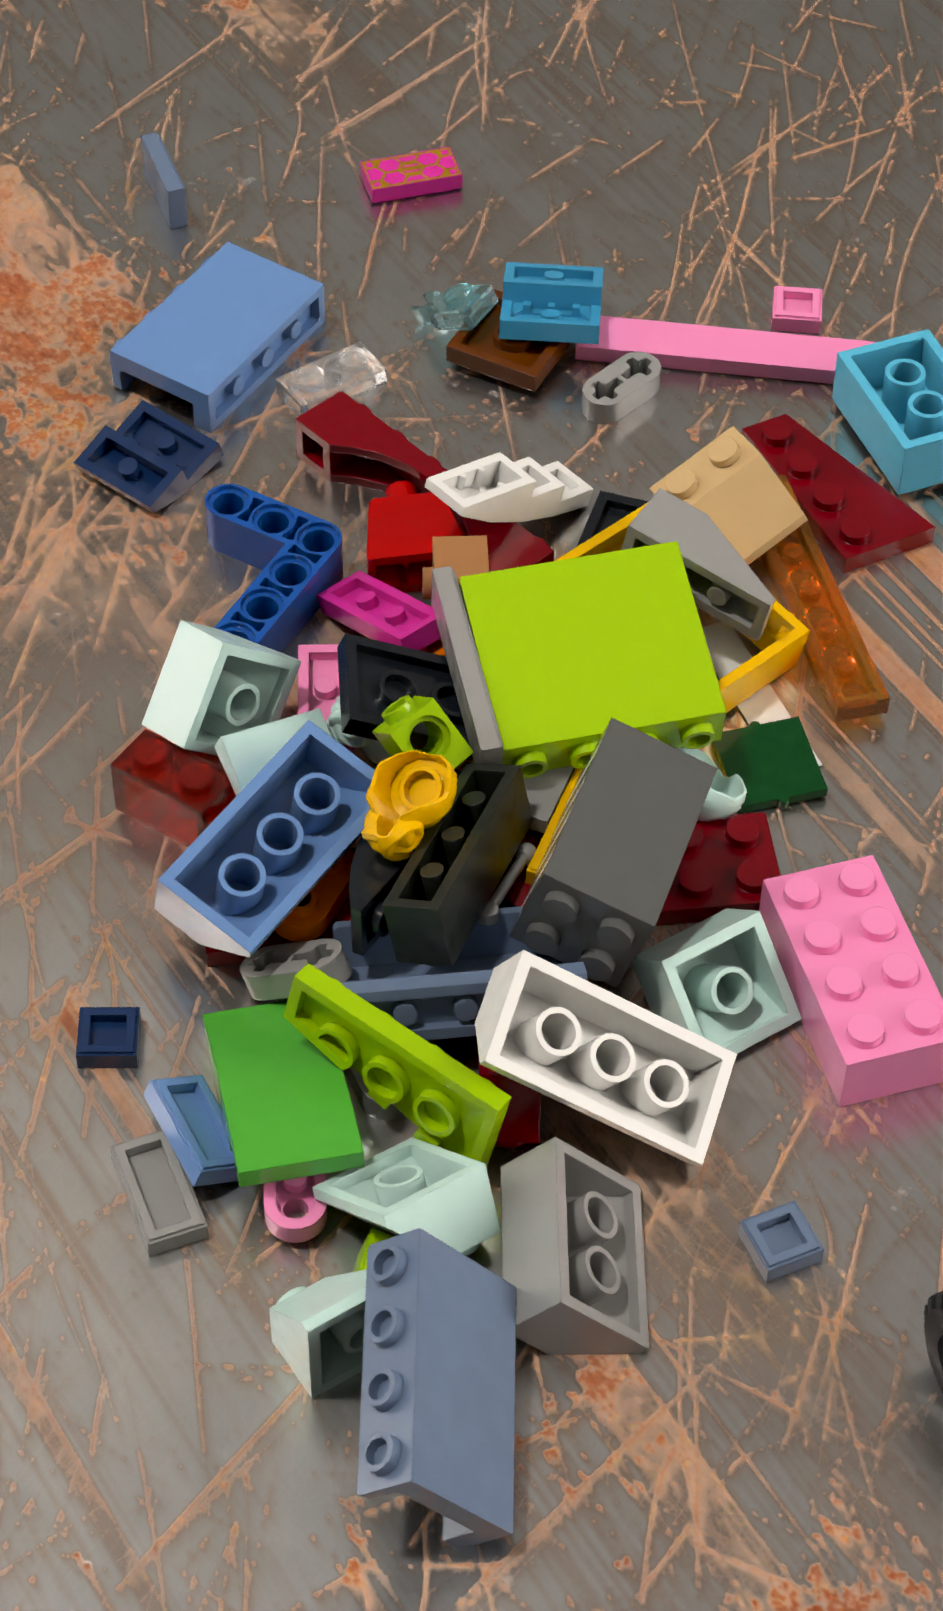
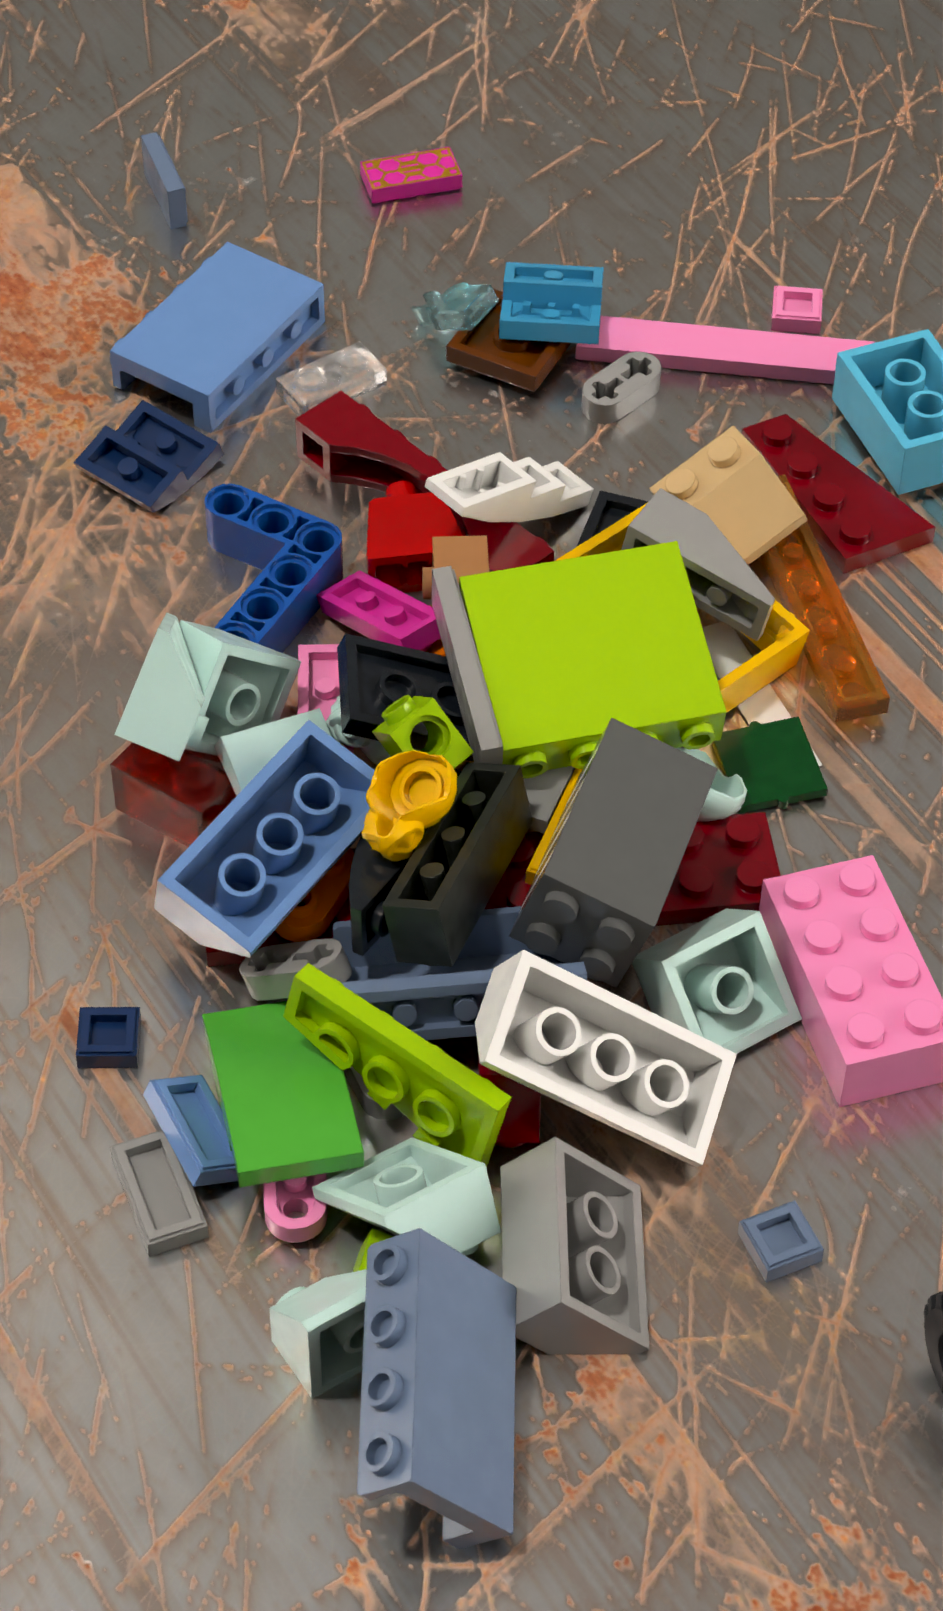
light grey hinge [477,842,536,926] -> none
none -> light aqua slope [114,613,210,761]

